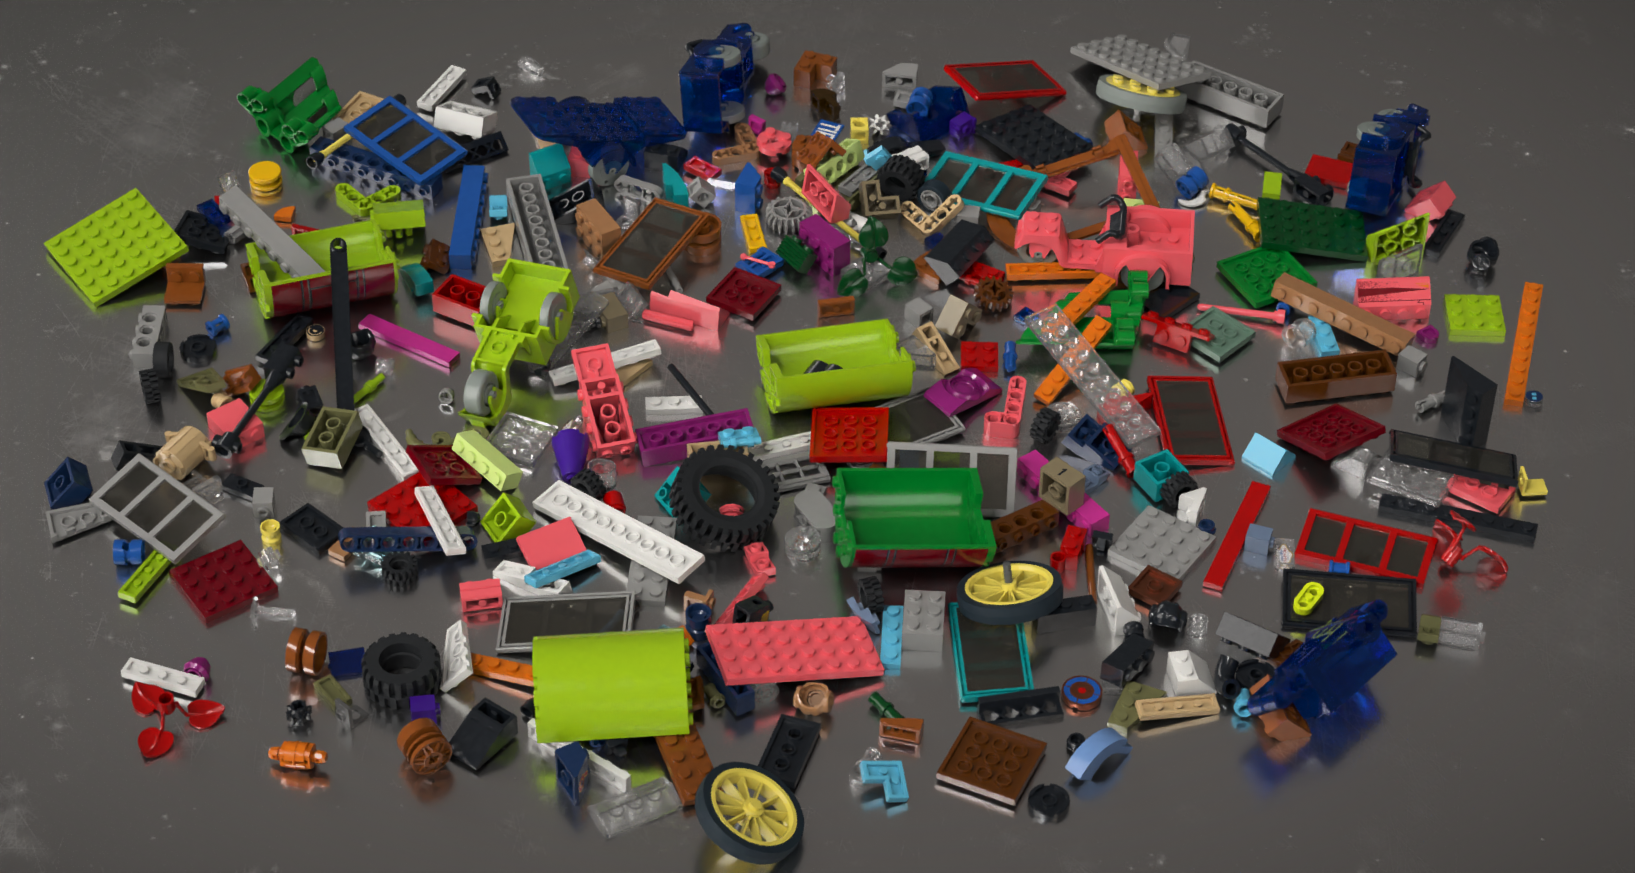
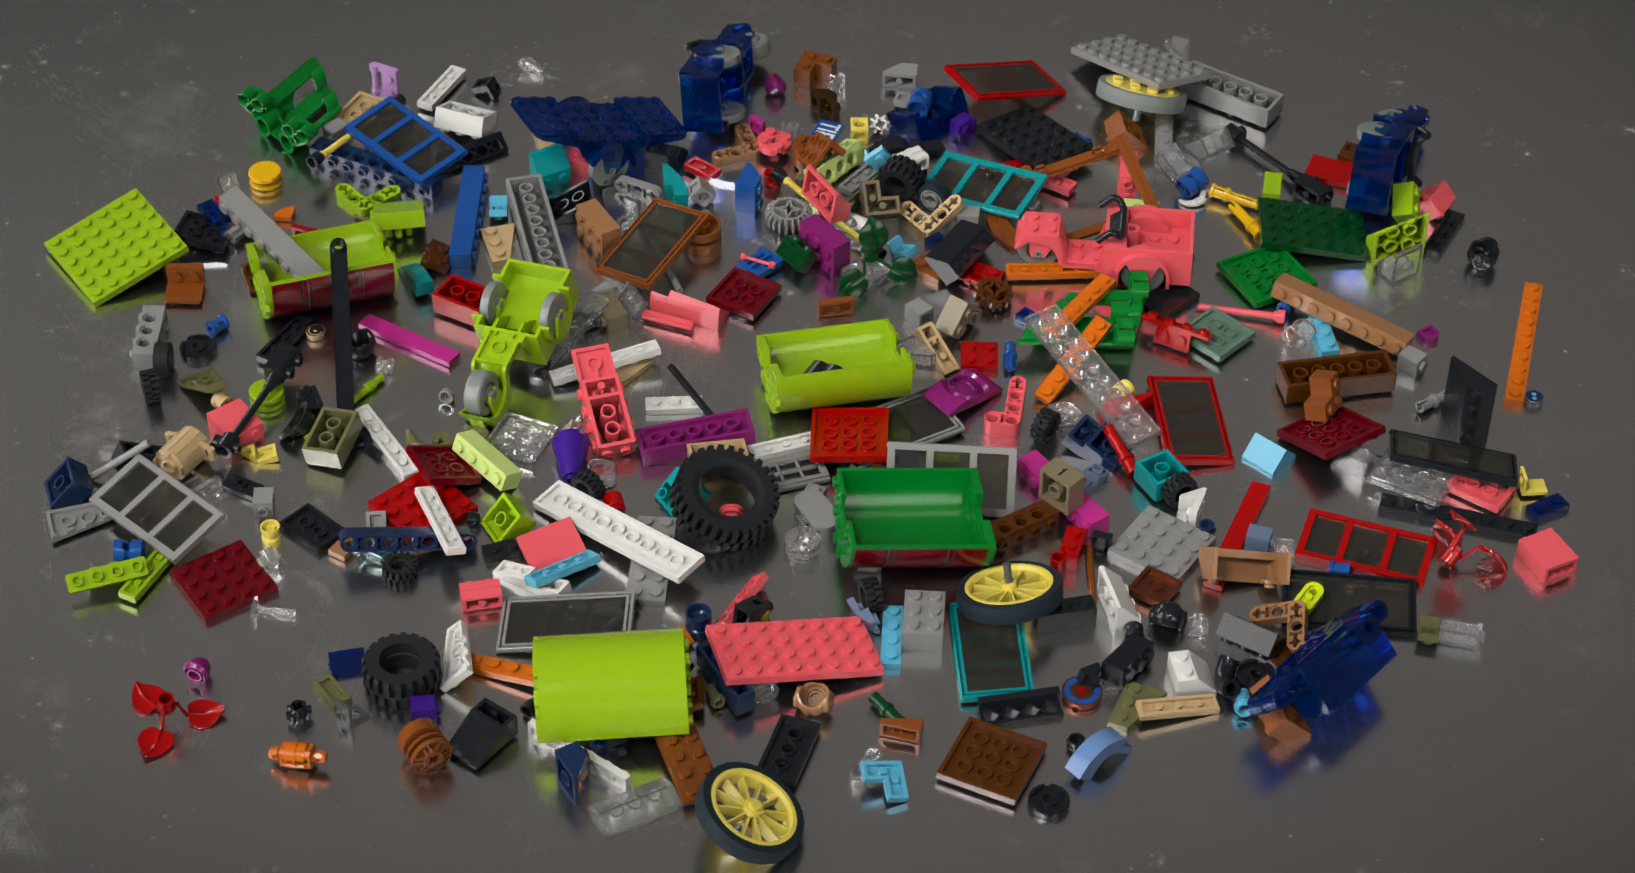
white plate [121,657,205,697] -> none
dark orange hinge [222,364,262,396] -> none
dark orange wheel [285,627,328,676] -> none
clear piece [582,249,599,271] -> none
medium nougat bracket [684,589,716,611] -> none
medium azure plate [718,426,762,449] -> none
yellow tile [740,214,767,254] -> none
coral slope [744,542,776,576] -> none
coral slope [1353,276,1431,320] -> none
lime plate [1443,294,1506,337] -> none
none -> lime bracket [65,556,149,594]
none -> light grey bar [89,439,152,482]
none -> light yellow slope [240,443,280,465]
none -> lavender plate [369,62,401,97]
none -> medium azure bracket [887,235,919,259]
none -> black tile [1076,662,1102,690]
none -> medium nougat windscreen [1198,547,1292,588]
none -> medium nougat beam [1249,600,1308,655]
none -> dark orange brick [1304,369,1342,422]
none -> lime brick [1392,181,1421,223]
none -> coral brick [1516,528,1579,584]
none -> clear blue plate [1526,493,1570,523]

